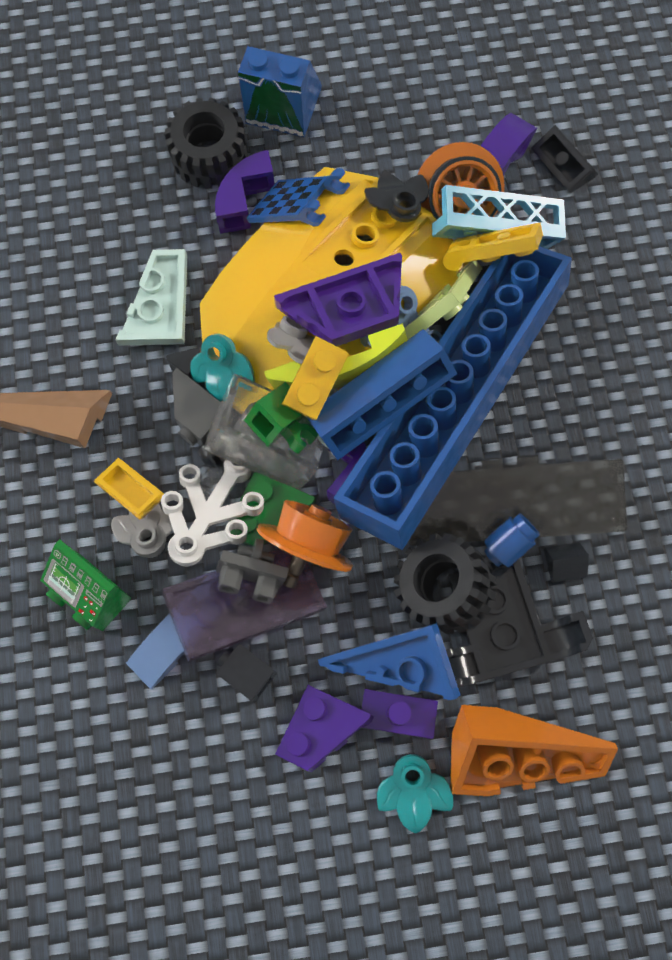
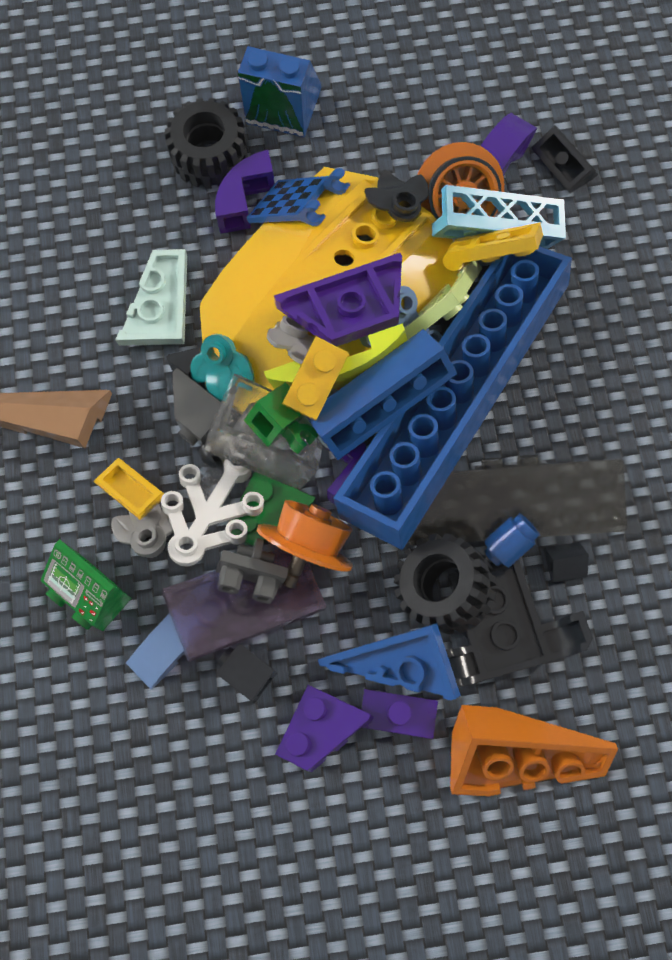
teal plate [377,754,454,833] -> none

